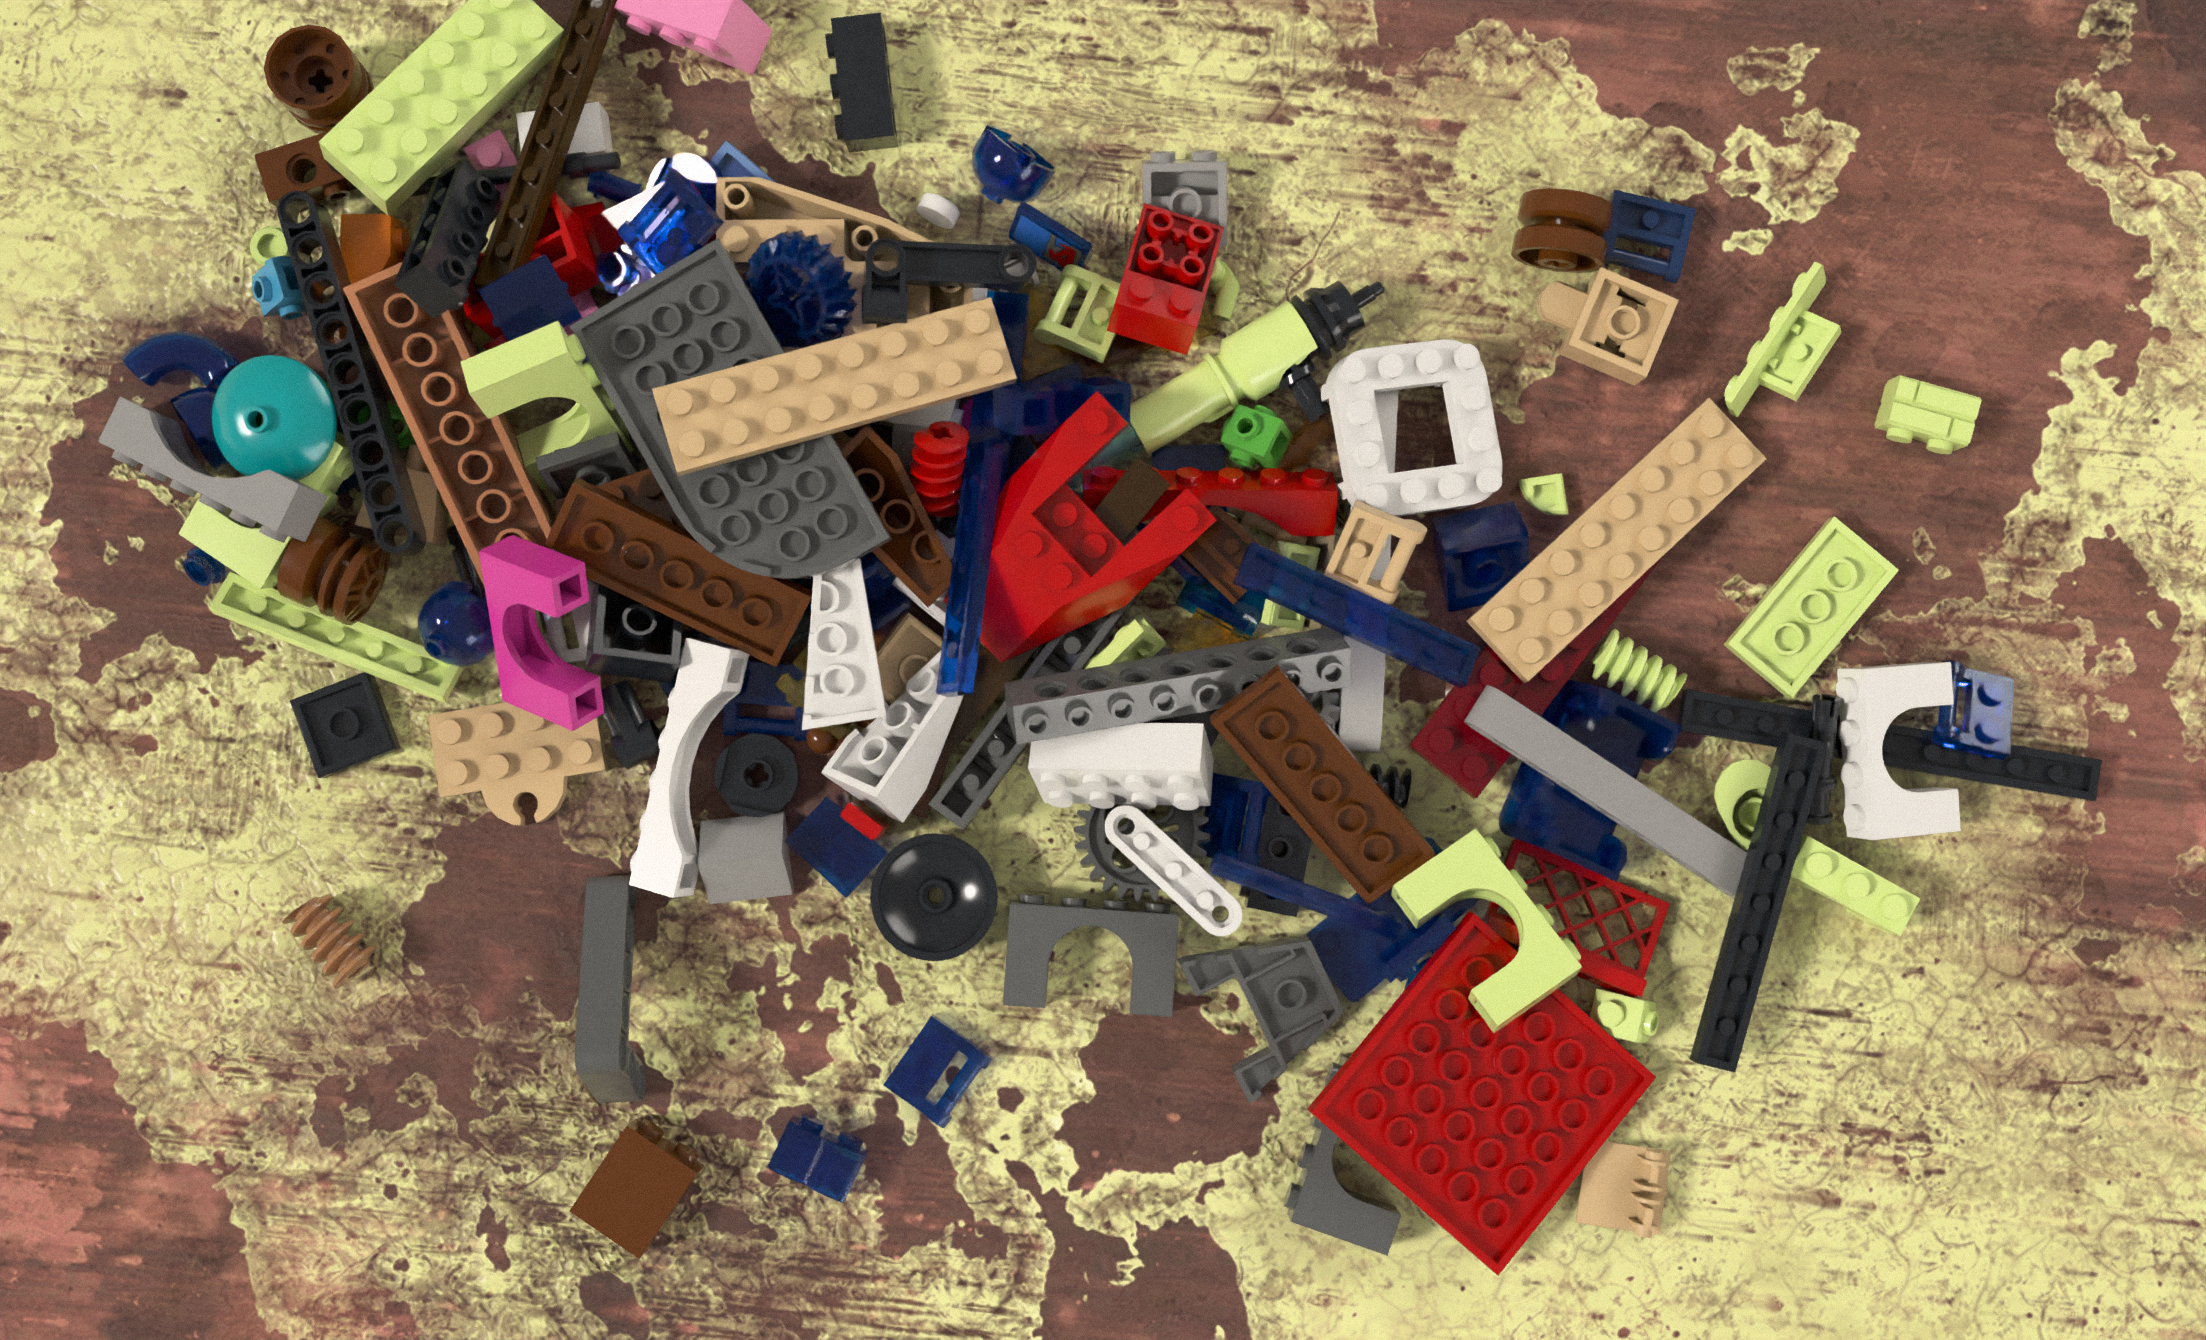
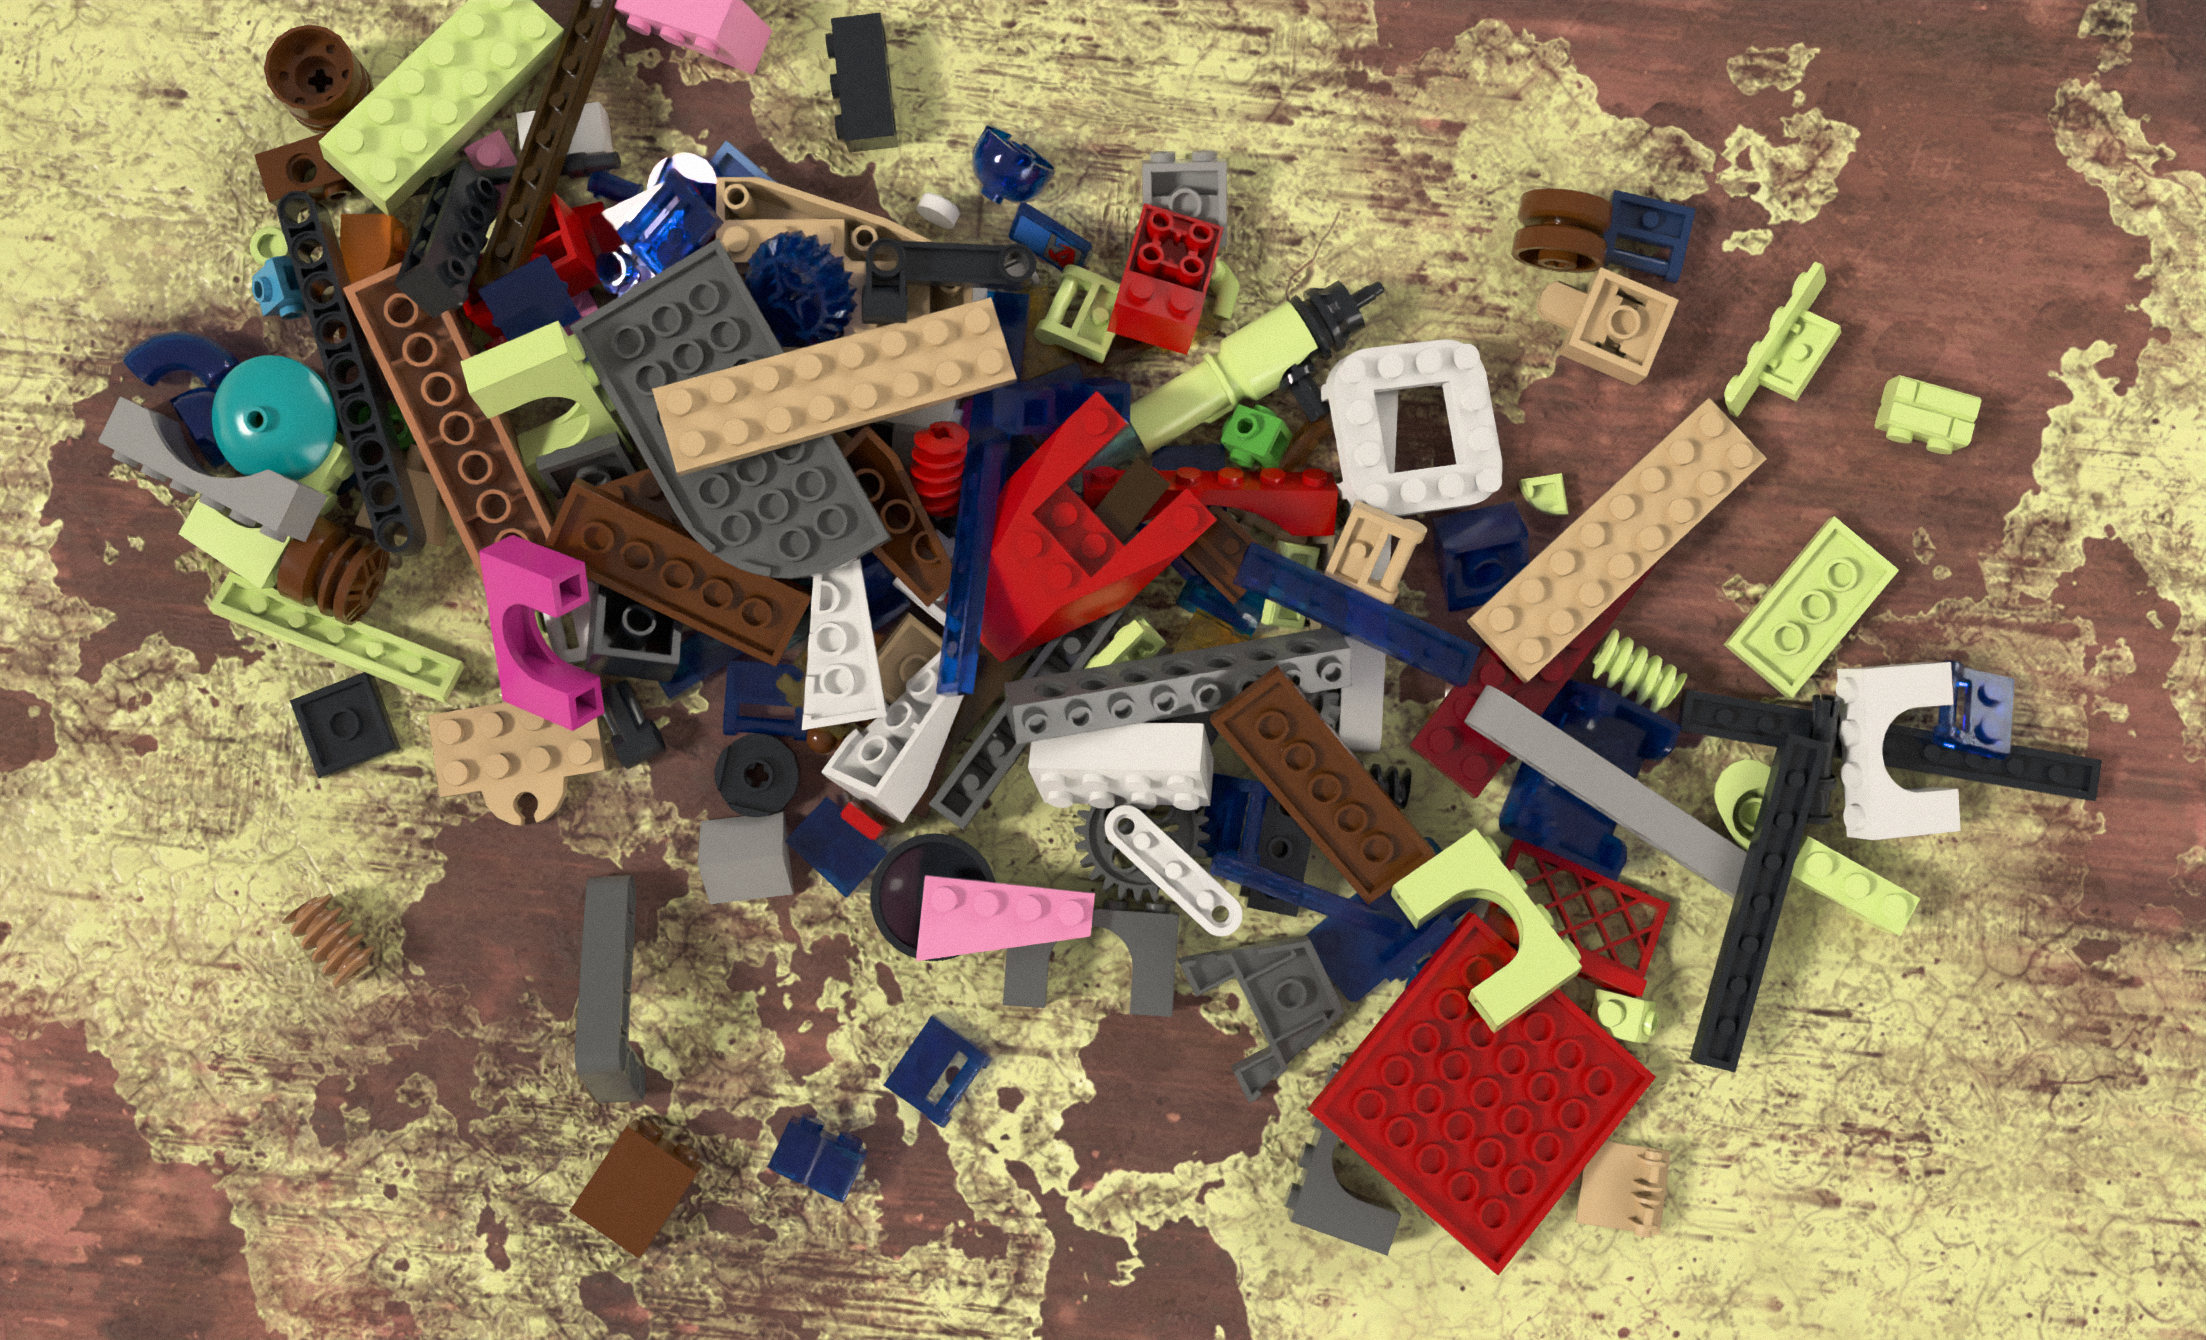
clear blue plate [183,546,226,586] -> none
clear blue cylinder [417,581,495,667] -> none
black axle [446,525,487,605] -> none
white arch [629,638,749,898] -> none
none -> bright pink wing [916,875,1095,961]

